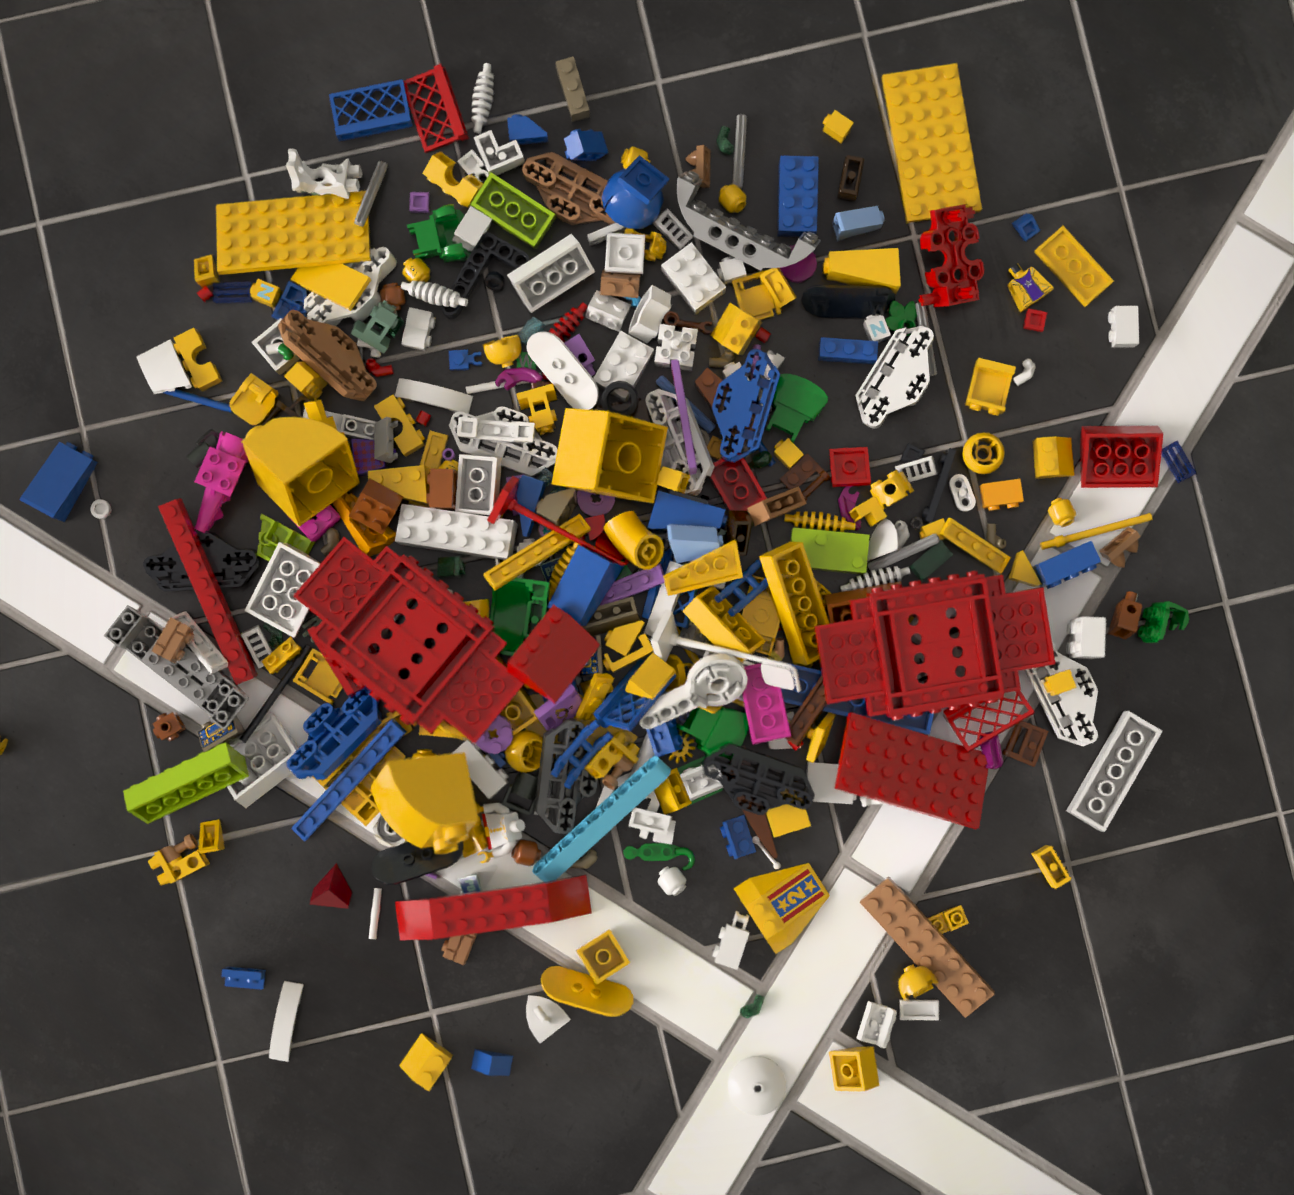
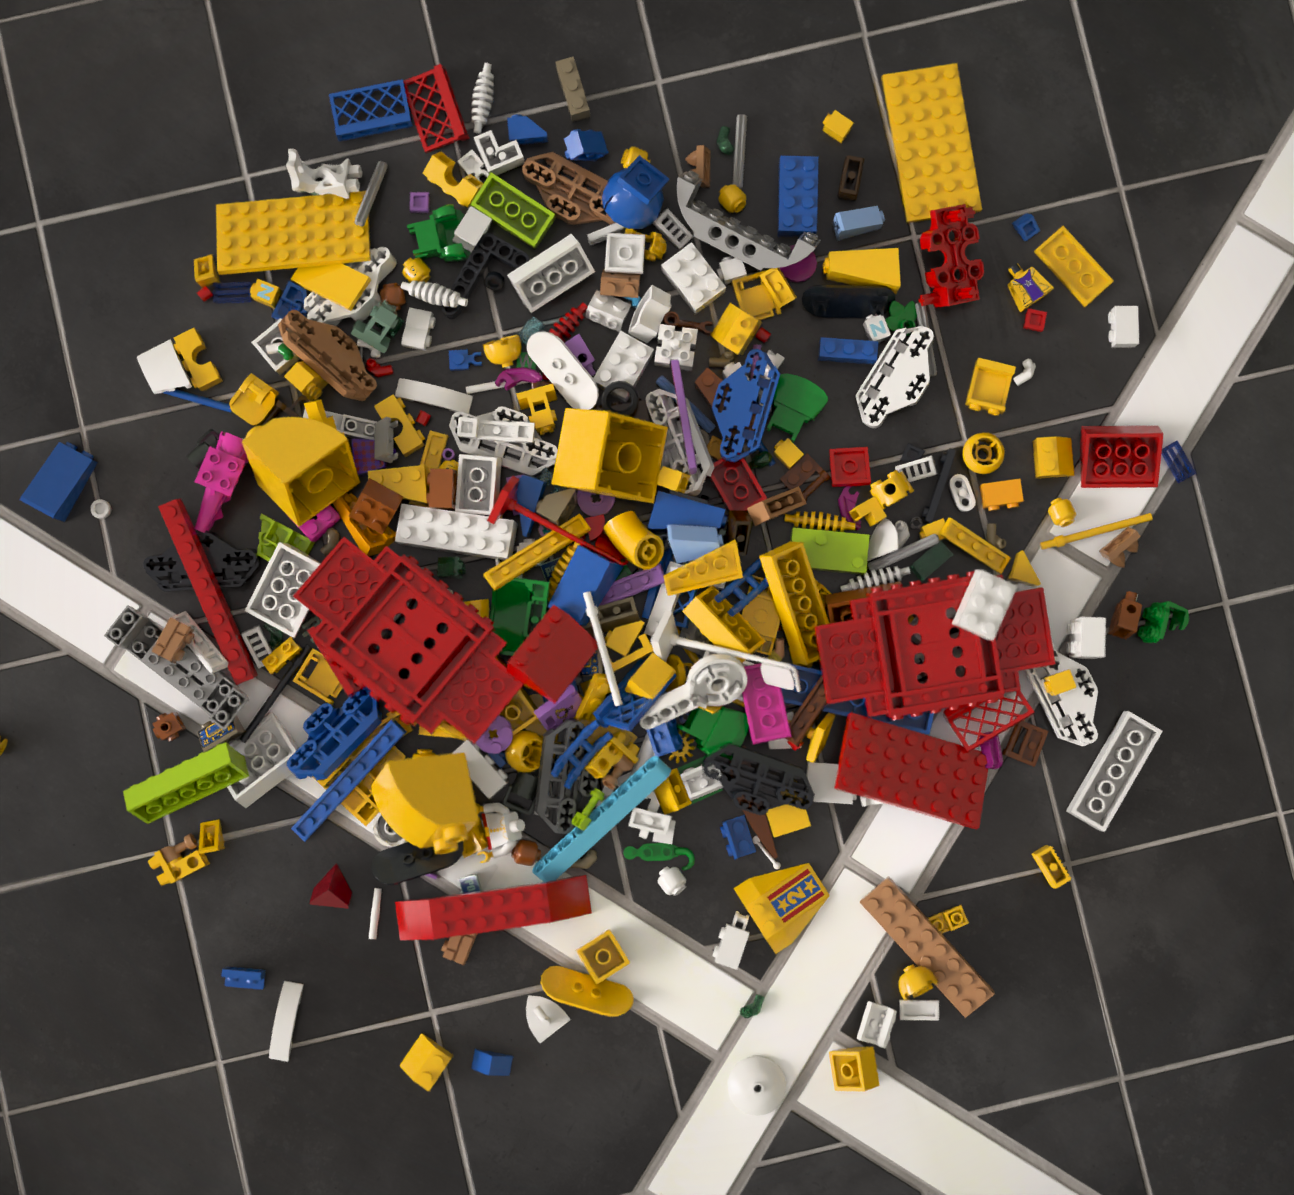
blue brick [1032,540,1101,589] -> none
none -> lime hinge [571,788,605,830]
none -> white bar [583,591,622,706]
none -> white brick [952,570,1017,641]

